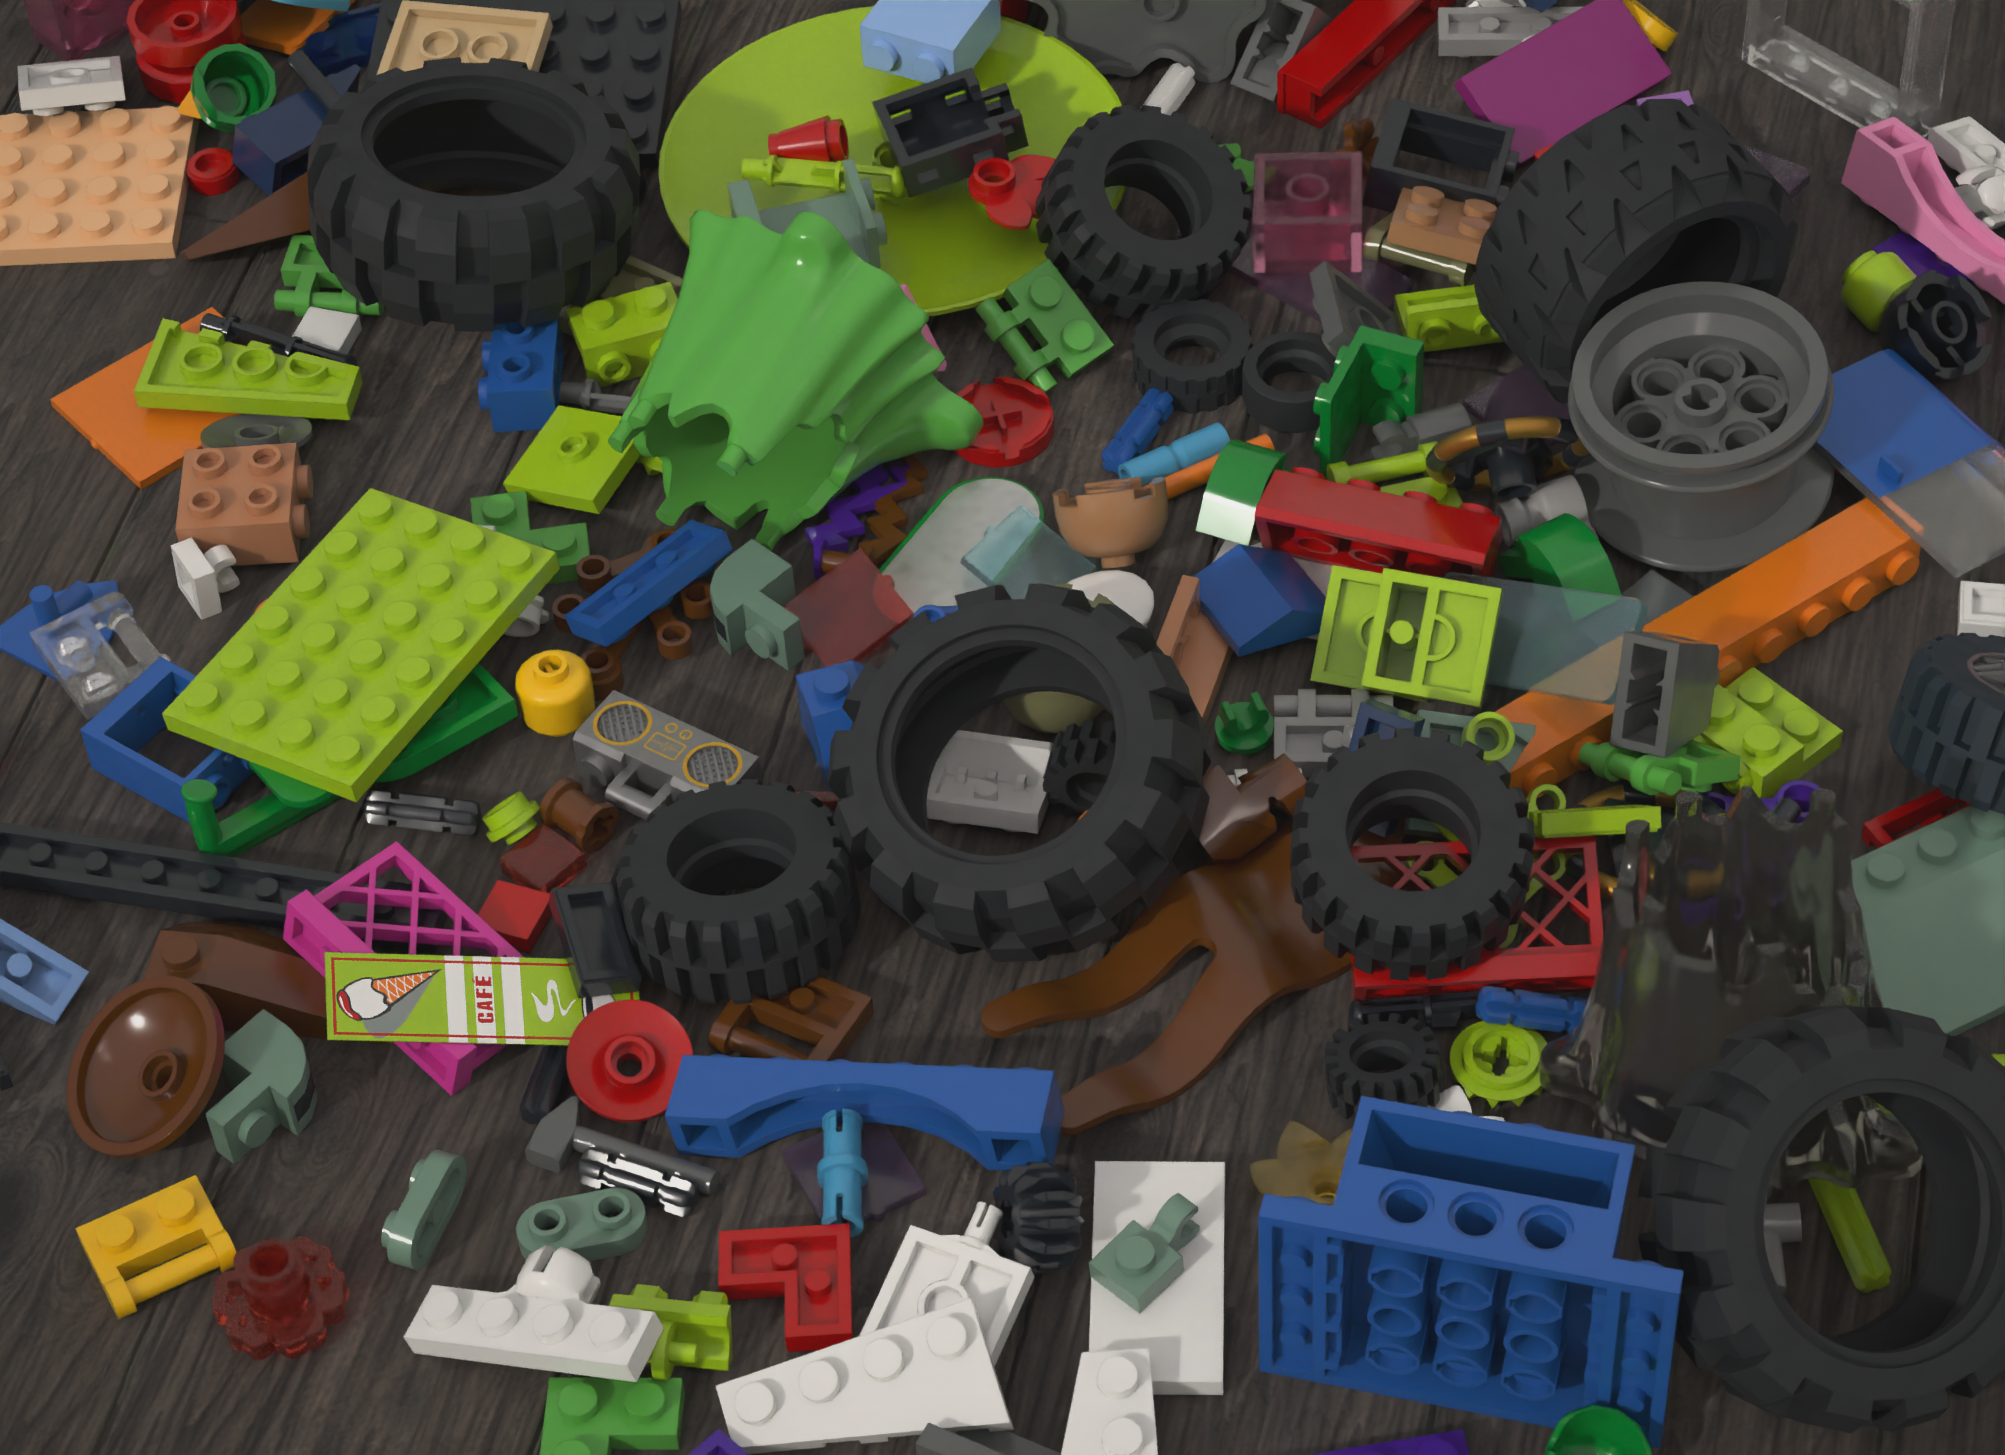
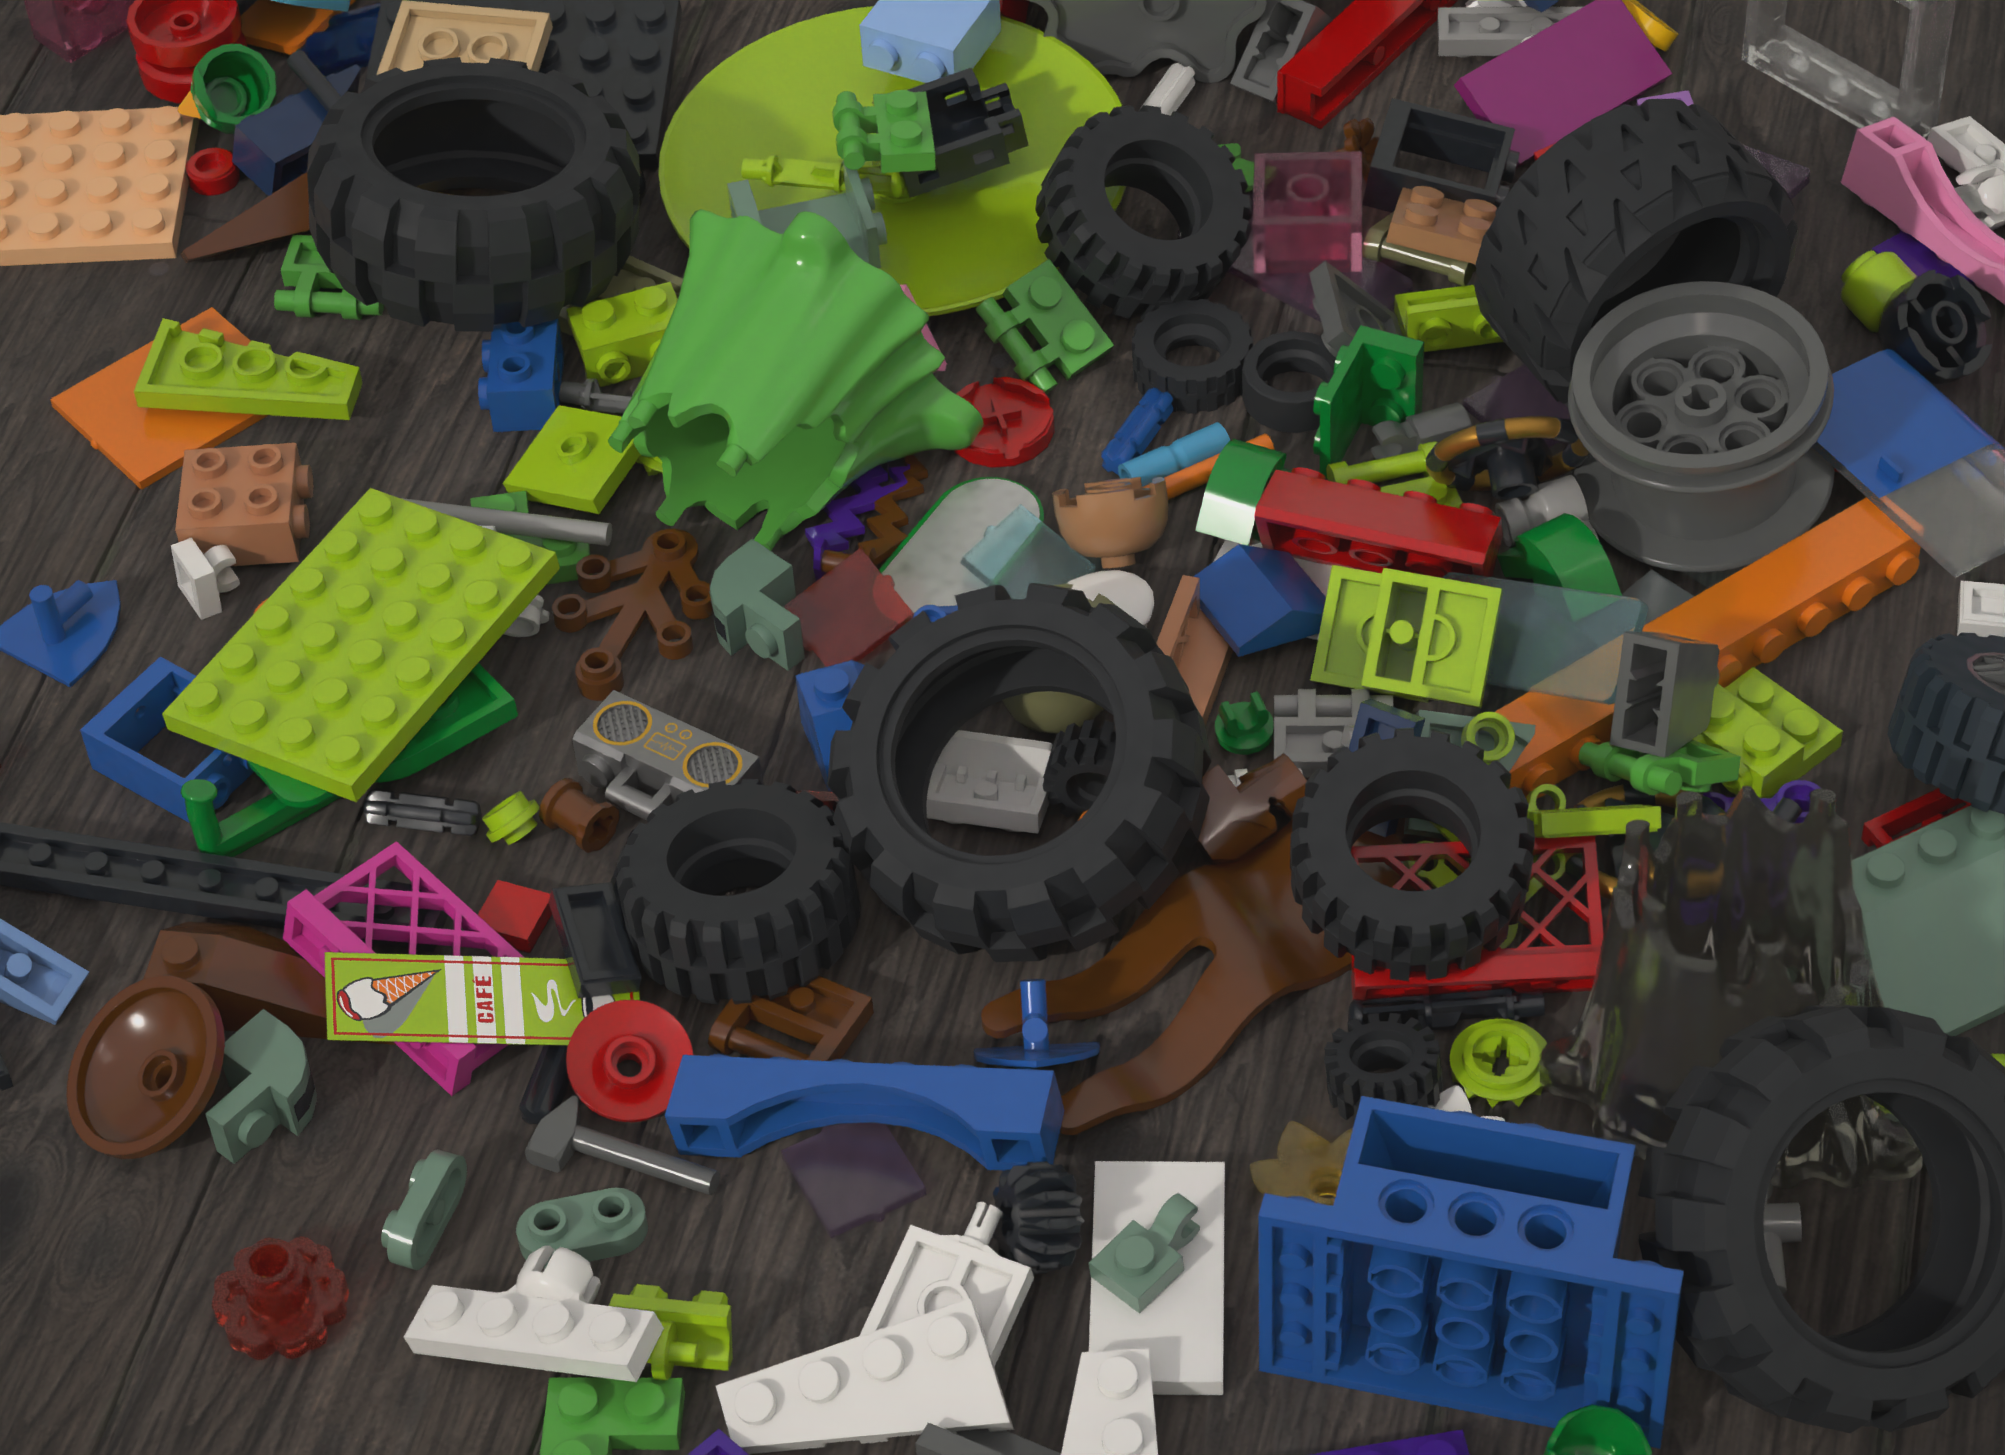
white plate [18,56,125,116] -> none
clear plate [30,592,175,720] -> none
yellow plate [75,1175,241,1319] -> none
black piece [200,313,357,366] -> none
dark grey dish [200,414,312,449] -> none
white tile [292,307,362,354] -> none
clear red tile [499,823,587,894] -> none
yellow head [515,649,595,737] -> none
blue plate [565,520,733,647] -> none
black axle [576,1147,700,1217] -> none
red plate [718,1223,853,1352] -> none
red cone [768,115,849,163] -> none
dark azure pin [817,1109,868,1238] -> none
red plate [968,155,1055,231] -> none
blue axle [1475,986,1598,1036] -> none
lime axle [1793,1121,1891,1293] -> none
none -> light grey bar [401,498,612,546]
none -> bright green plate [832,90,935,173]
none -> blue shield [974,979,1100,1068]

